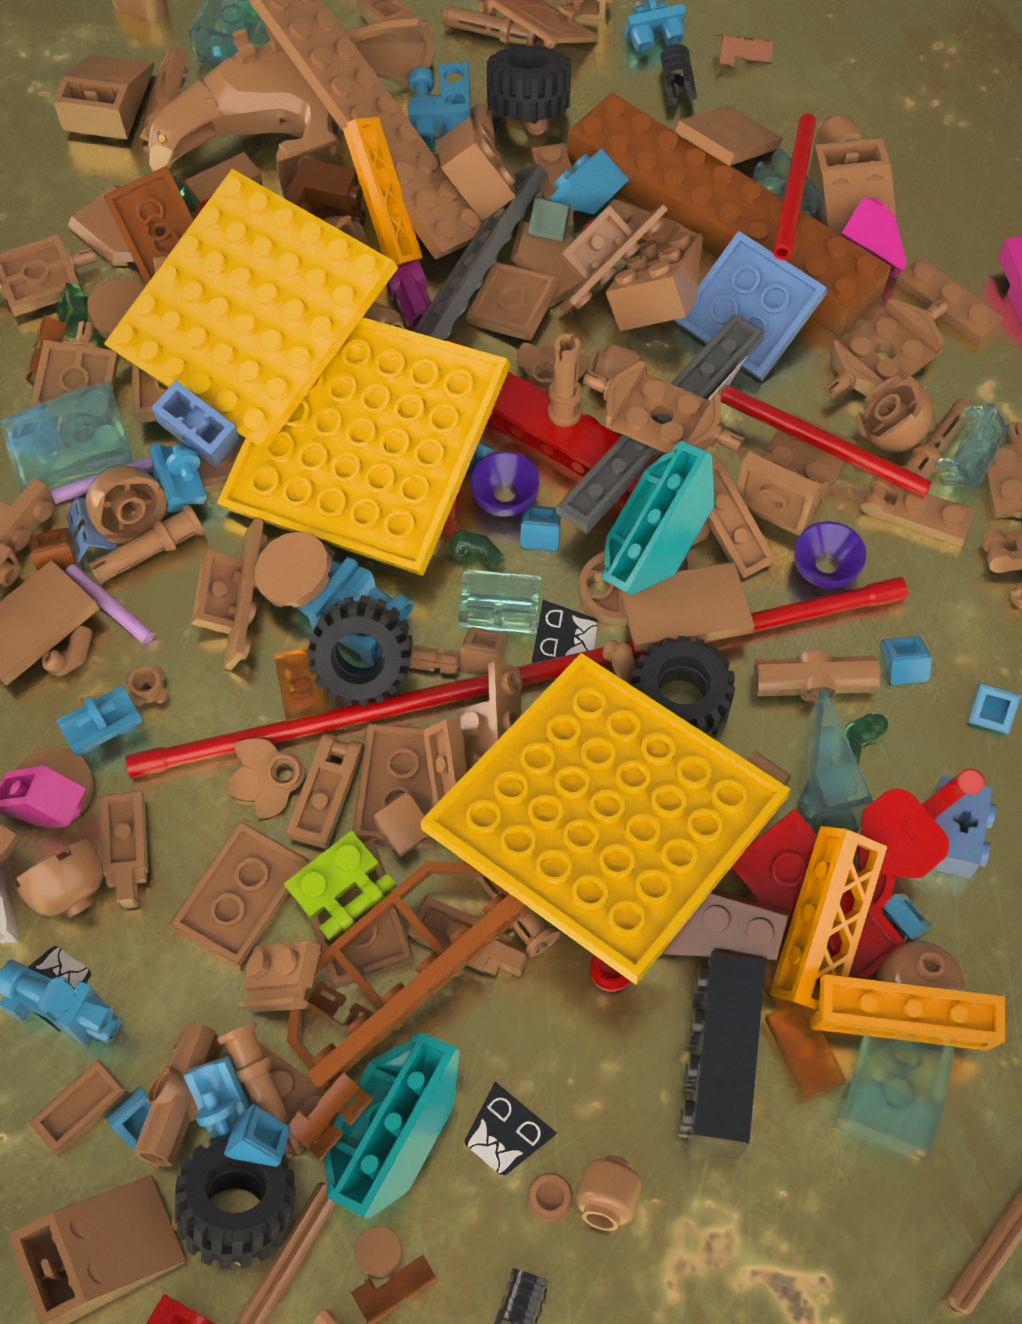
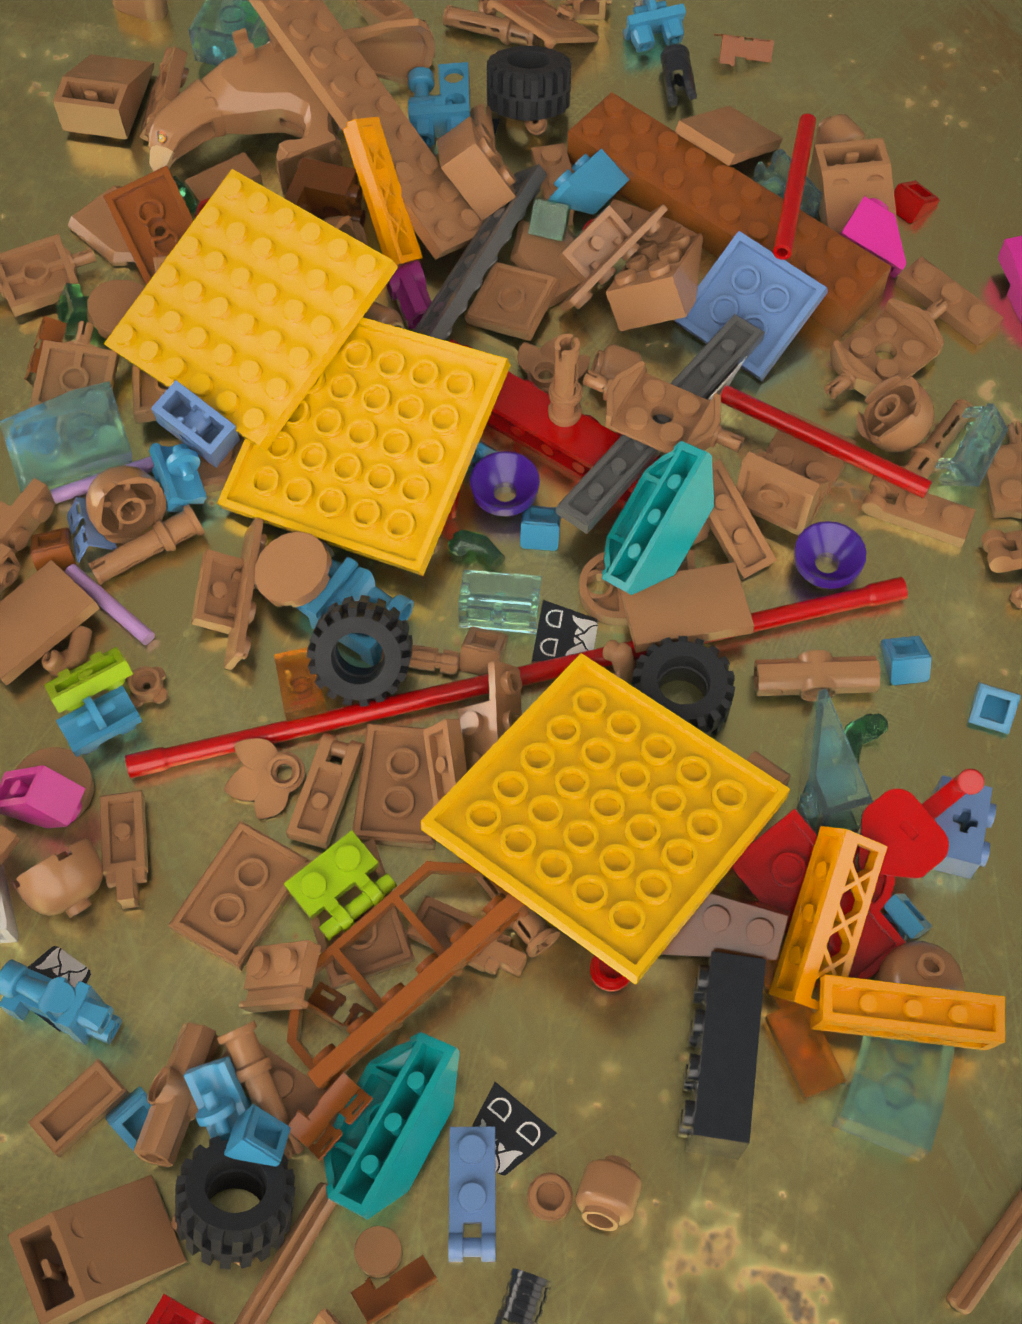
medium nougat slope [374,792,430,857] -> none
none -> lime plate [44,647,133,713]
none -> medium blue plate [448,1126,496,1262]
none -> red slope [894,180,940,224]

